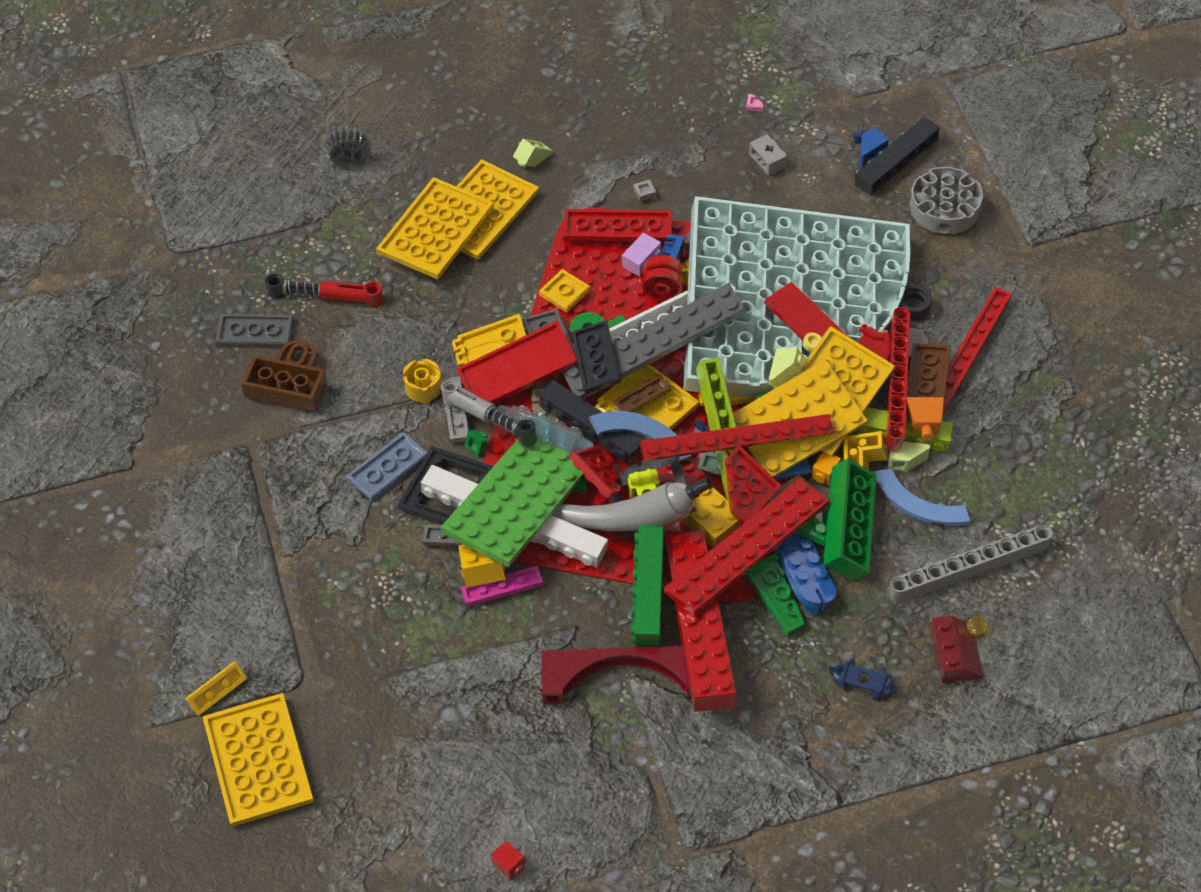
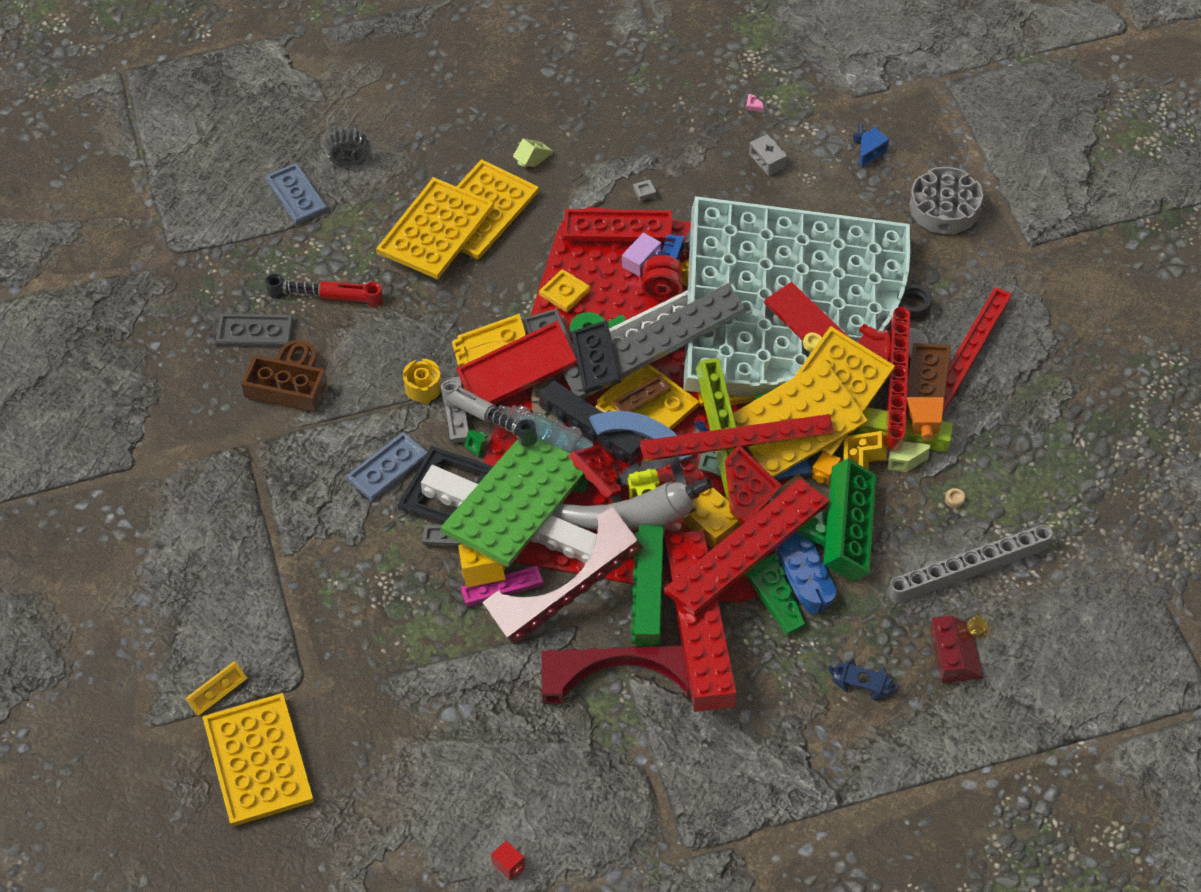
yellowish green slope [768,347,805,389] -> none
black brick [855,117,940,196] -> none
medium blue tile [873,468,970,526] -> none
none -> sand blue tile [265,163,328,225]
none -> arch [483,506,643,644]
none -> tan tile [945,488,965,508]

